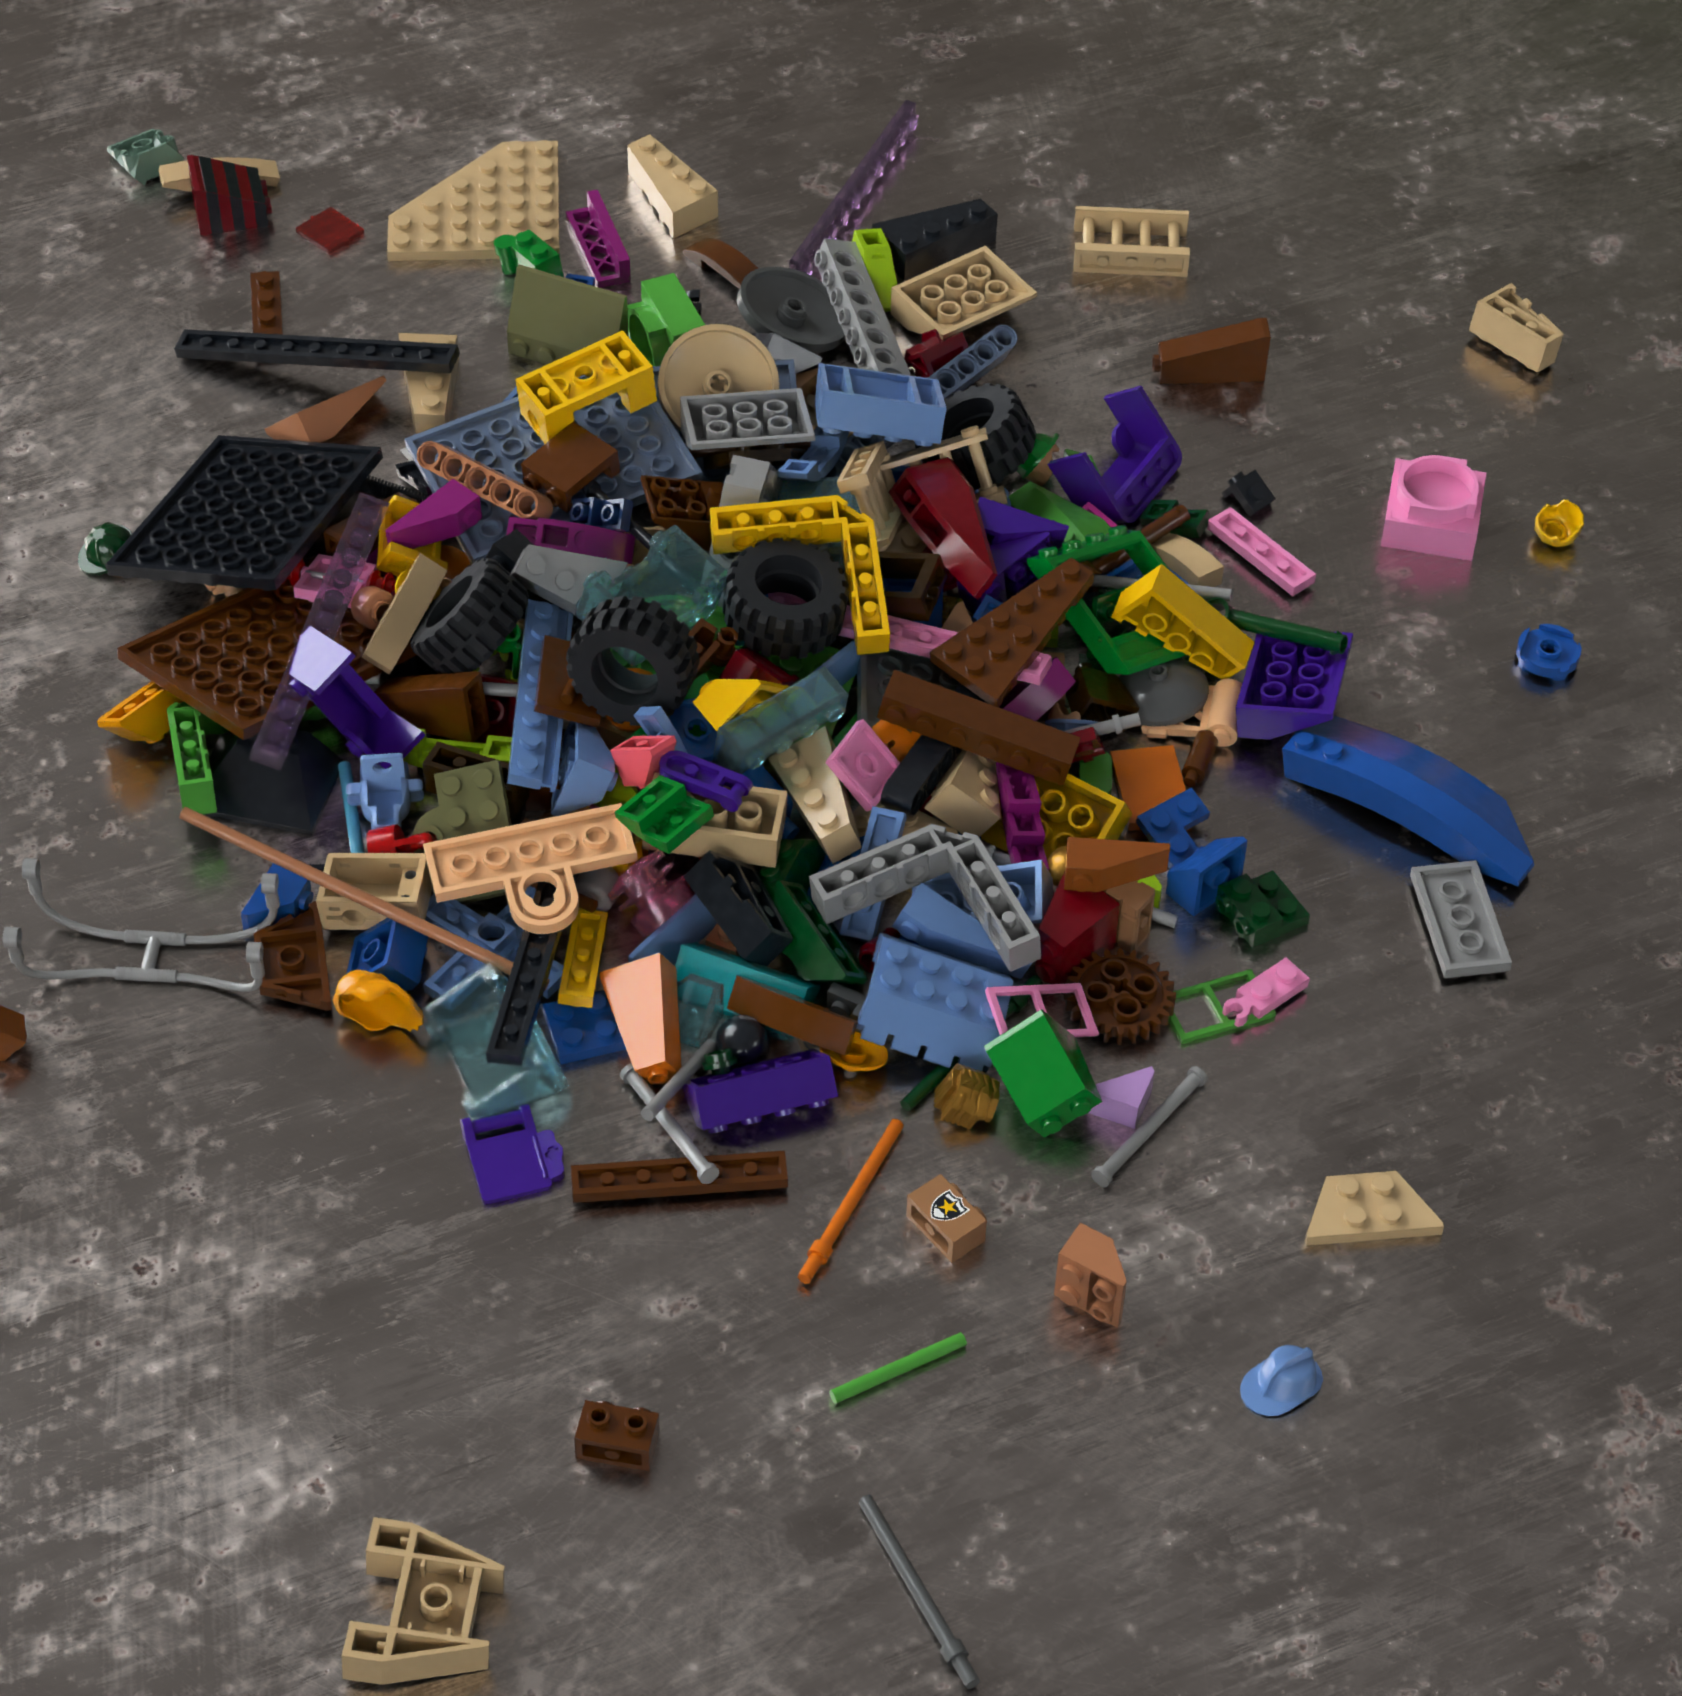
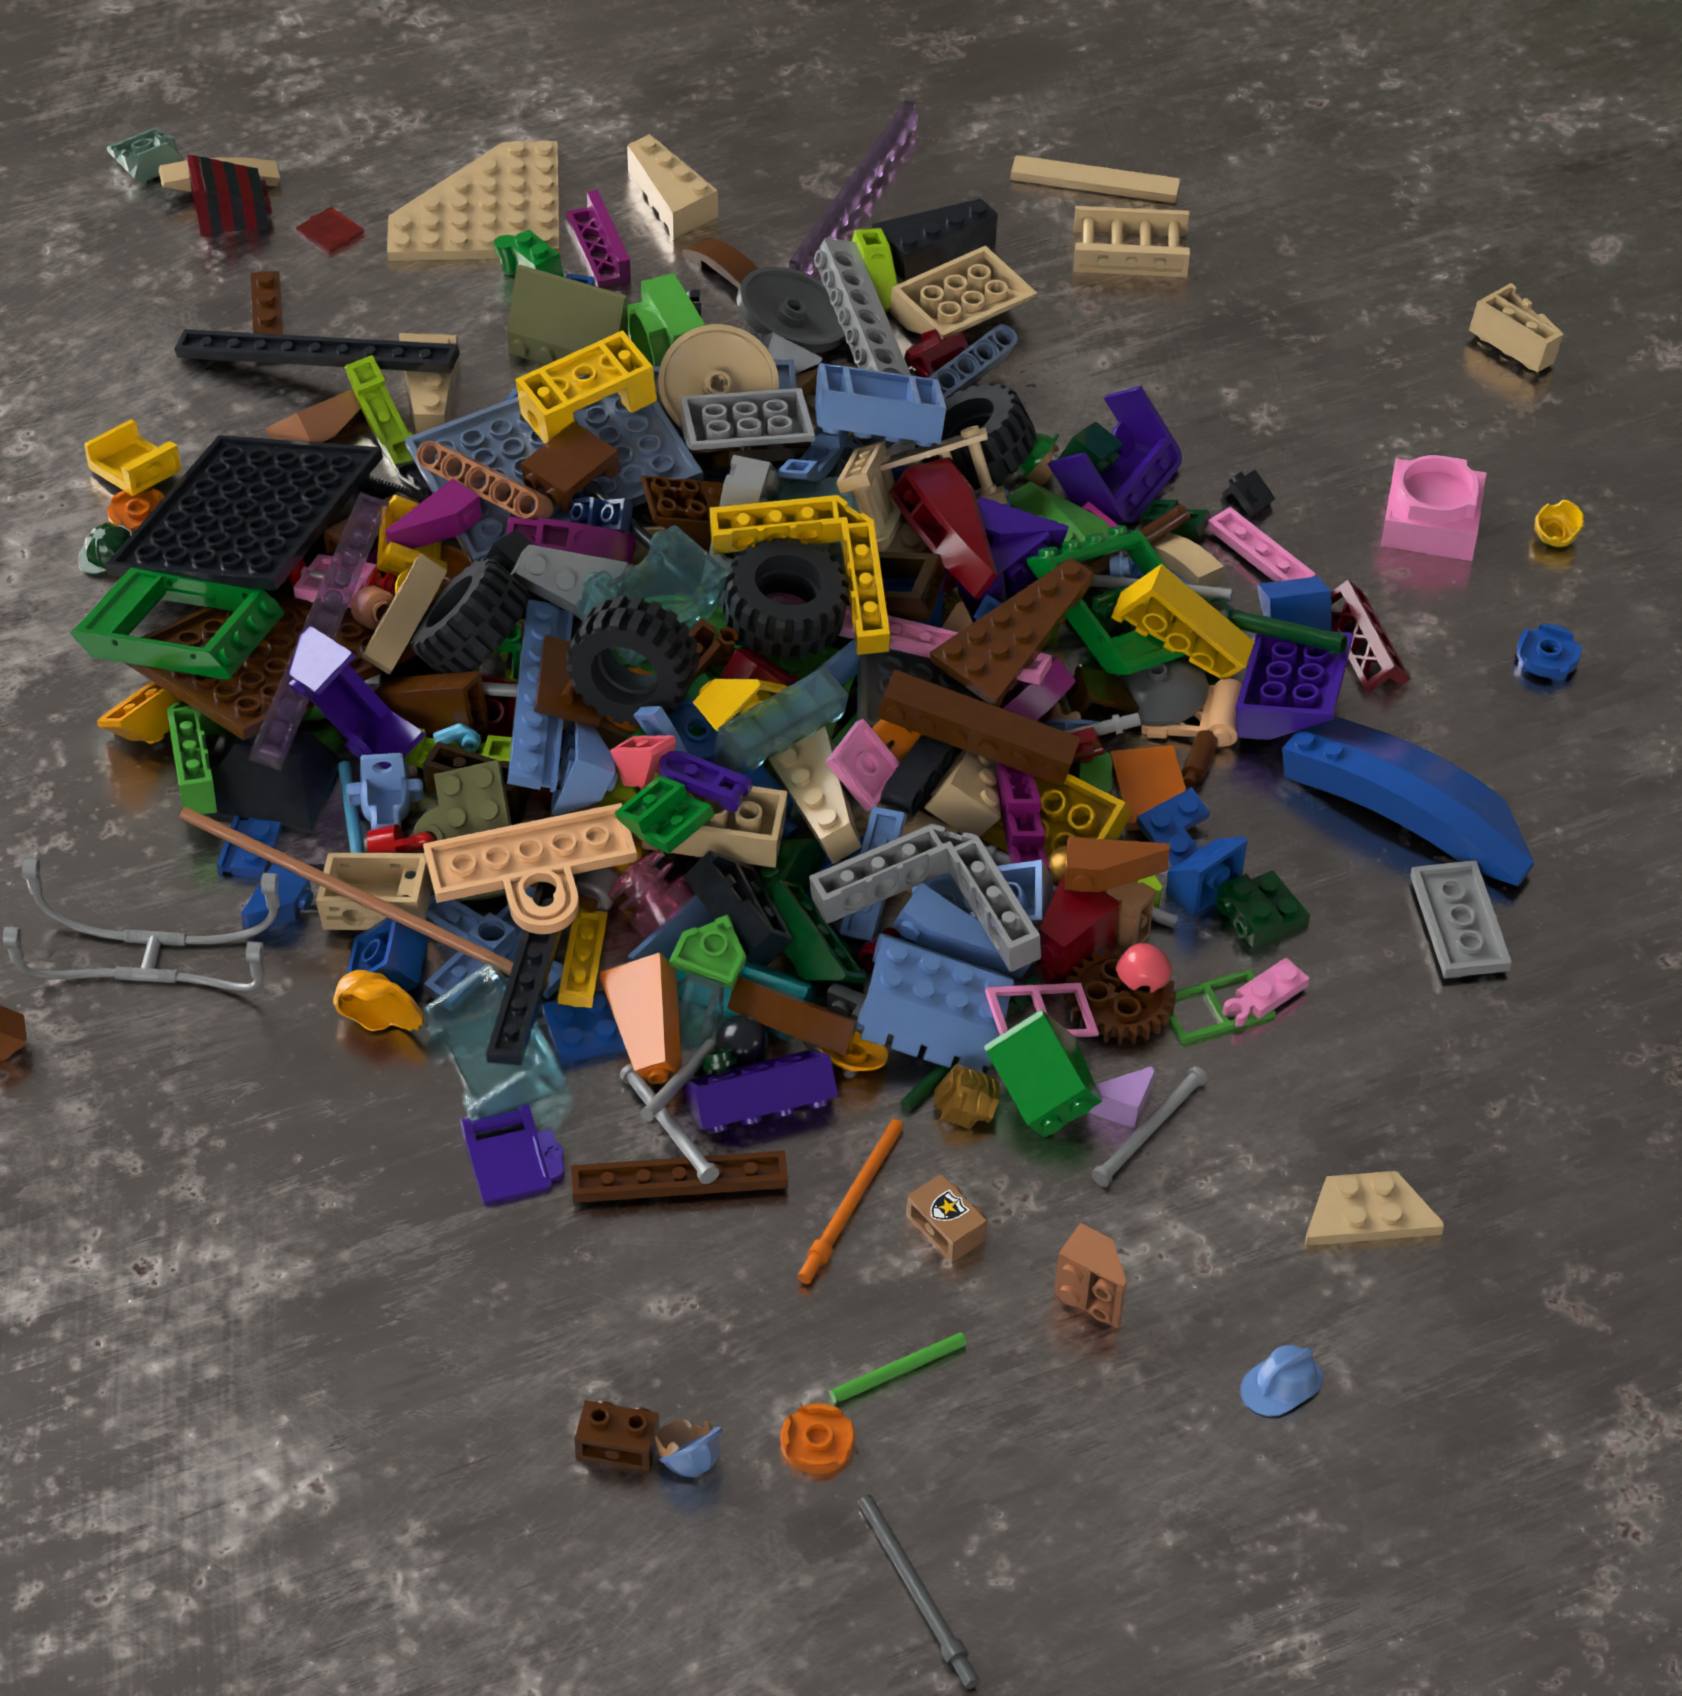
reddish brown wing [253,901,332,1011] -> none
tan wedge [342,1517,505,1685] -> none
reddish brown slope [1152,318,1271,384] -> none
none -> green window [70,567,285,680]
none -> yellow panel [84,419,182,496]
none -> orange tile [107,488,165,534]
none -> blue plate [217,816,282,879]
none -> lime slope [345,355,413,470]
none -> medium azure arm [433,723,481,752]
none -> piece [654,1419,723,1477]
none -> bright green plate [669,914,746,990]
none -> orange tile [780,1403,856,1475]
none -> tan tile [1010,155,1180,204]
none -> dark green brick [1058,421,1124,476]
none -> light blue plate [1110,551,1132,577]
none -> coral hair [1116,943,1172,993]
none -> blue slope [1257,576,1332,632]
none -> dark red fence [1331,580,1411,693]

